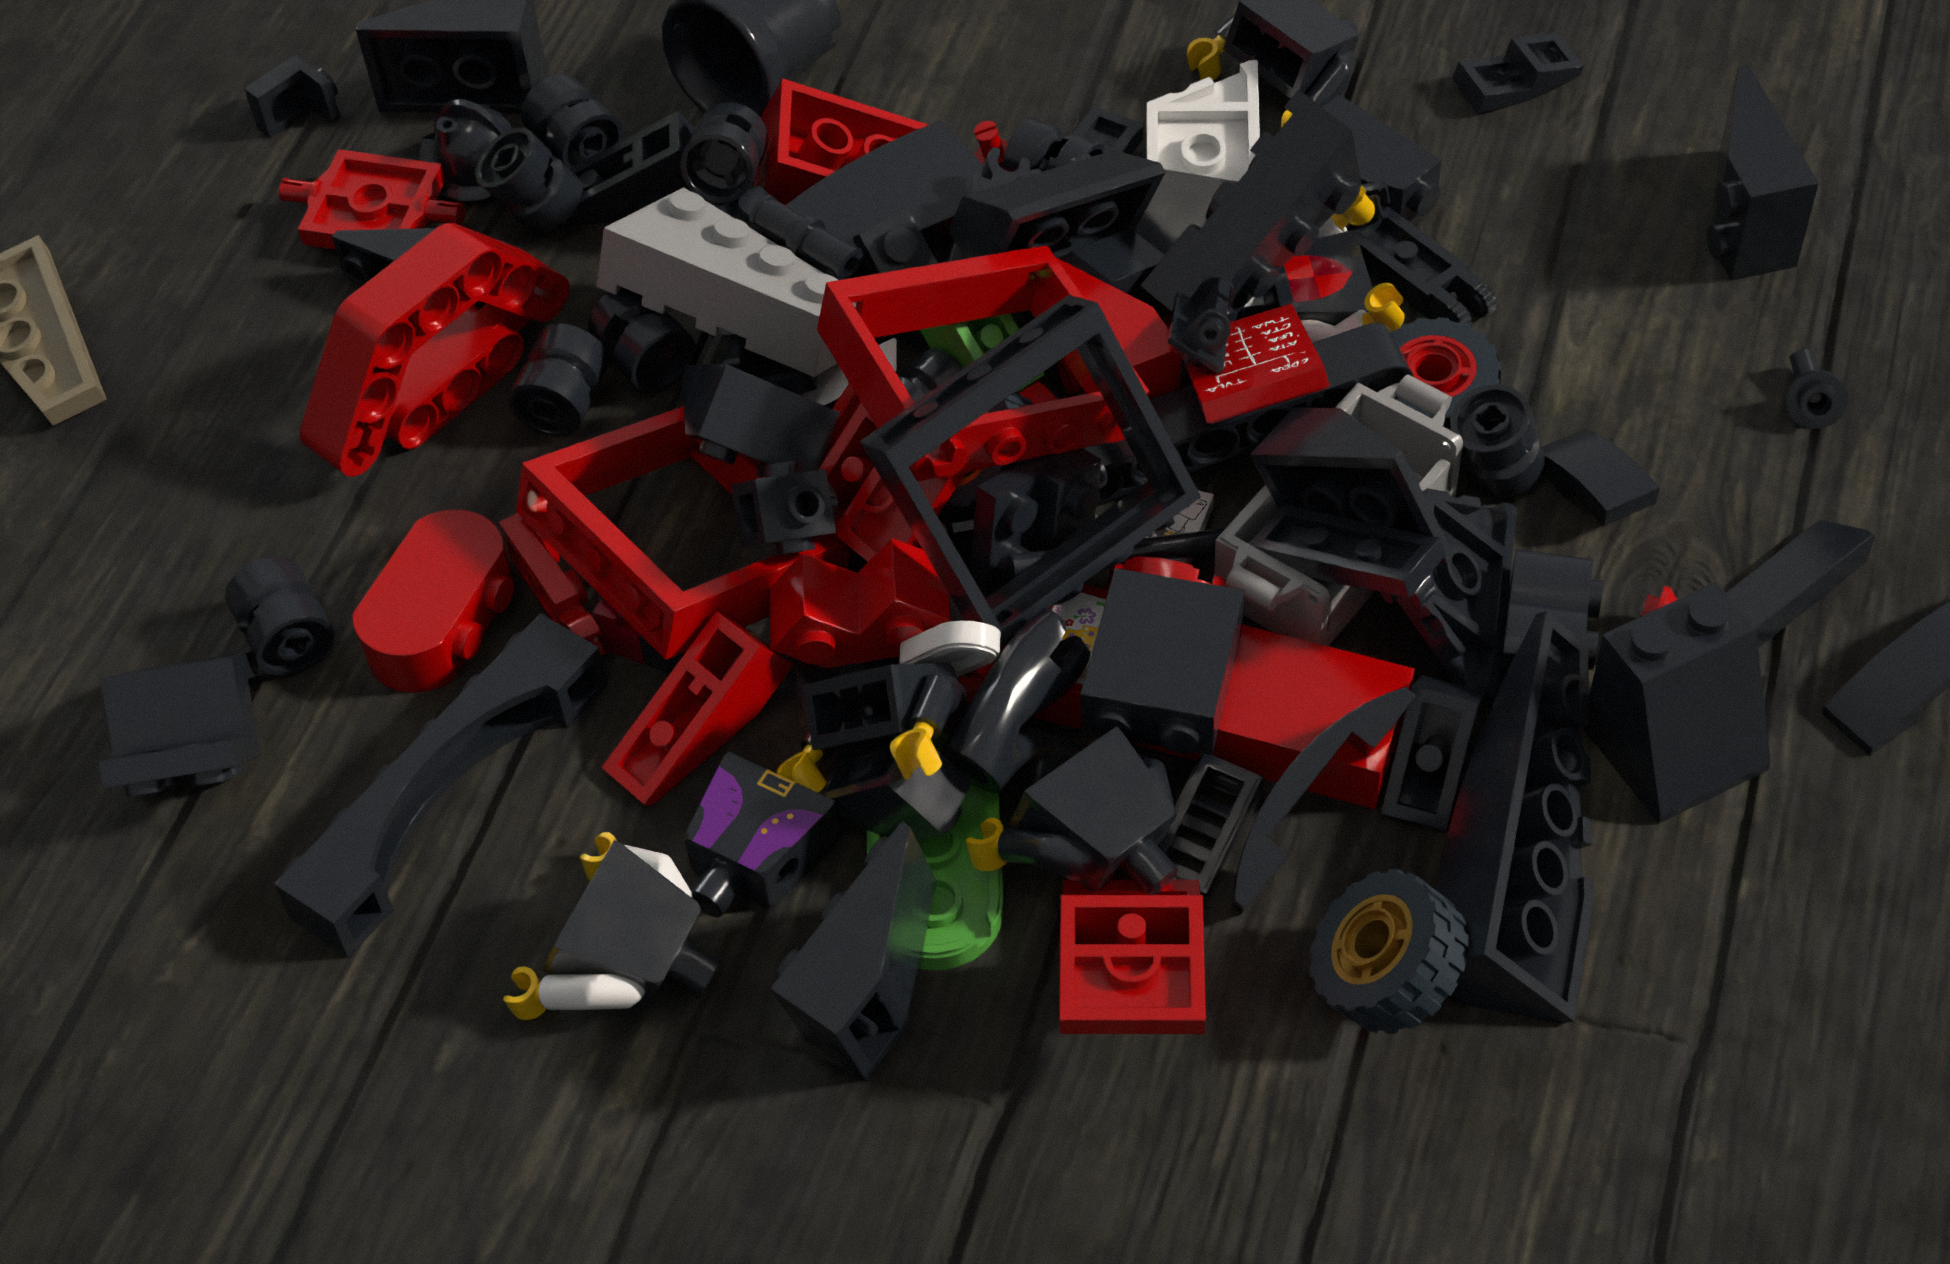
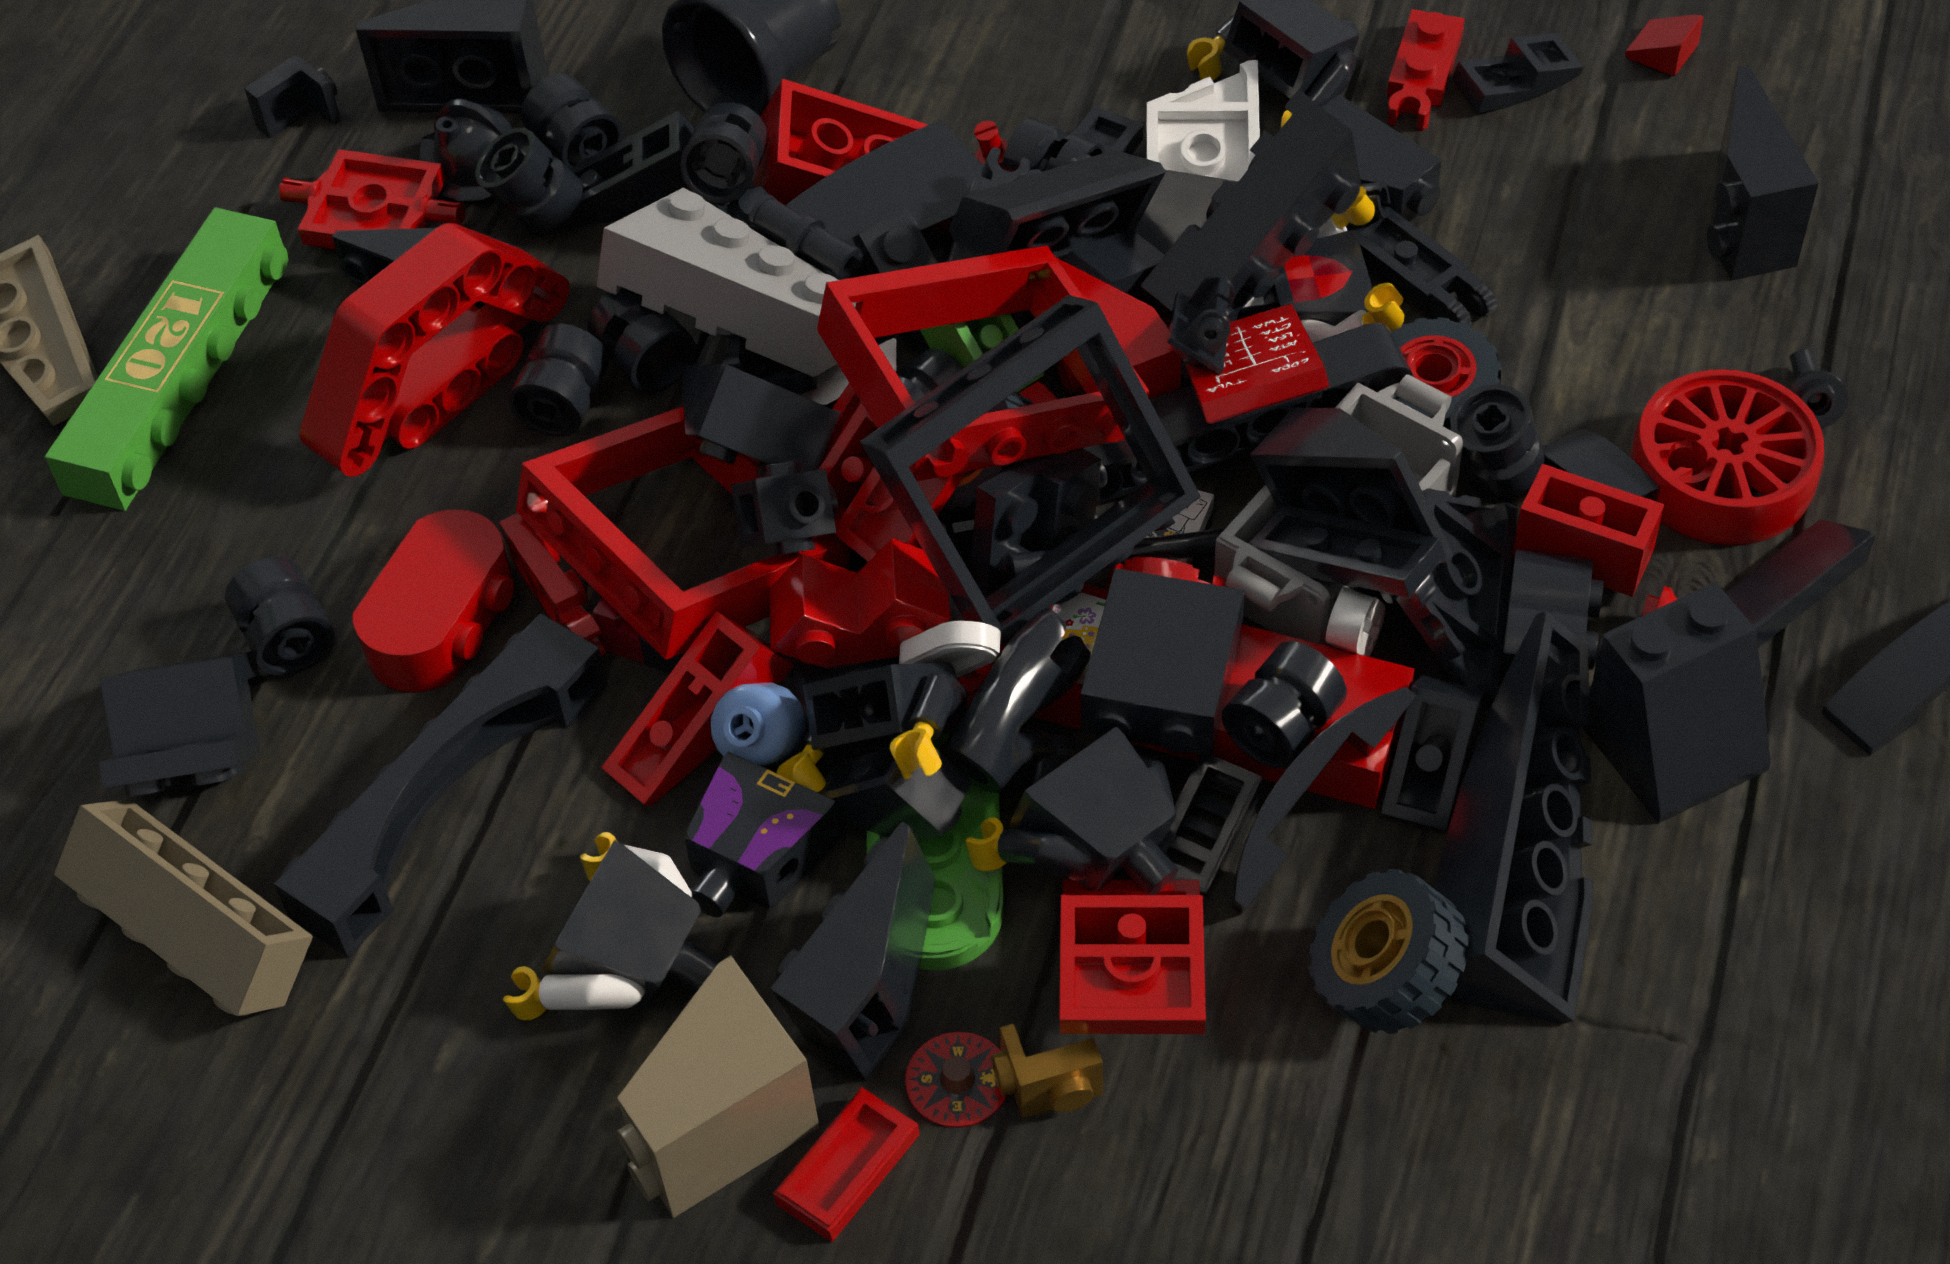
none -> bright green brick [45,207,288,511]
none -> dark tan brick [54,799,313,1016]
none -> dark tan slope [617,956,820,1218]
none -> medium blue head [711,683,806,768]
none -> red tile [773,1087,919,1243]
none -> piece [905,1032,1007,1128]
none -> pearl gold bracket [991,1024,1103,1118]
none -> black wheel [1221,641,1347,769]
none -> white beam [1325,587,1386,657]
none -> red plate [1387,9,1465,131]
none -> red brick [1513,464,1664,597]
none -> red slope [1625,15,1704,77]
none -> red piece [1630,369,1824,546]

